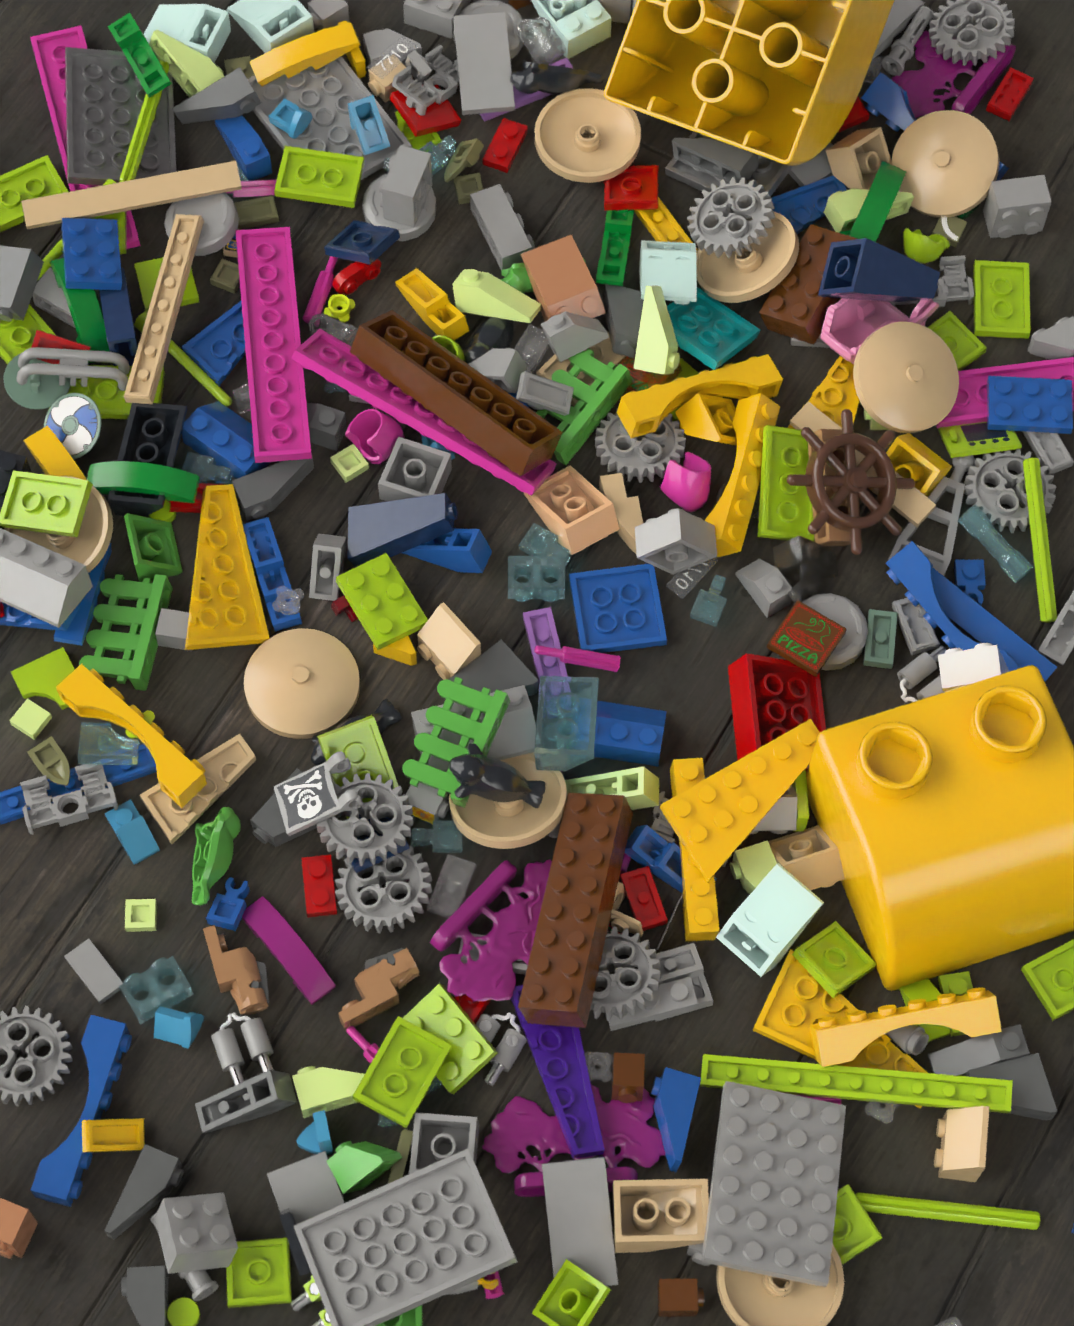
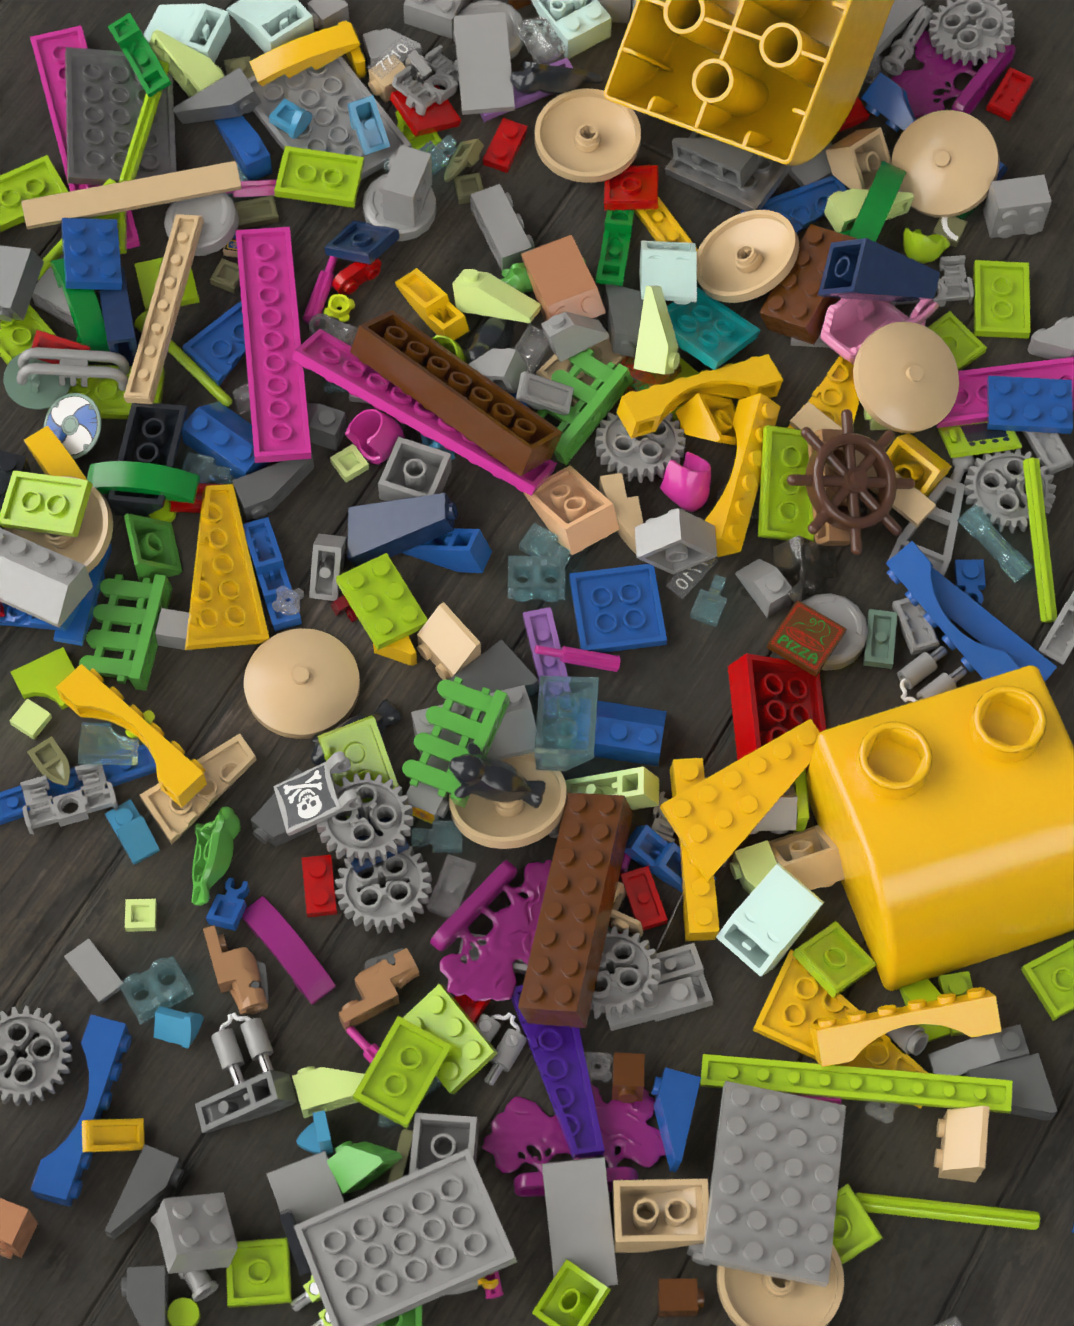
light grey gear [687,177,775,258] -> none
white brick [938,643,1009,692] -> none

